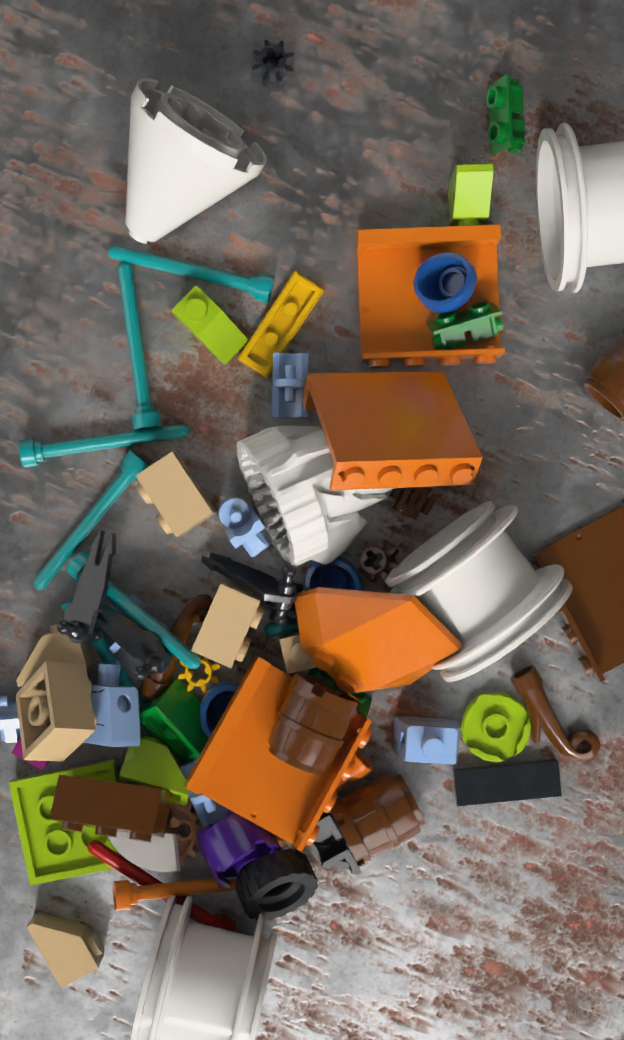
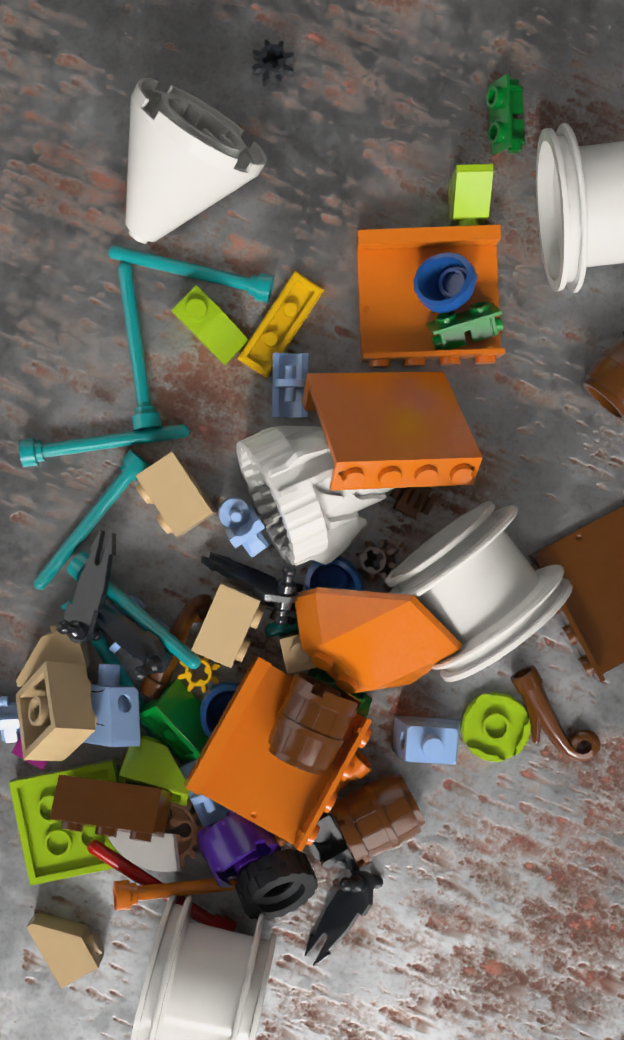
black tile [453,759,562,807] -> none
none -> black piece [305,870,383,966]

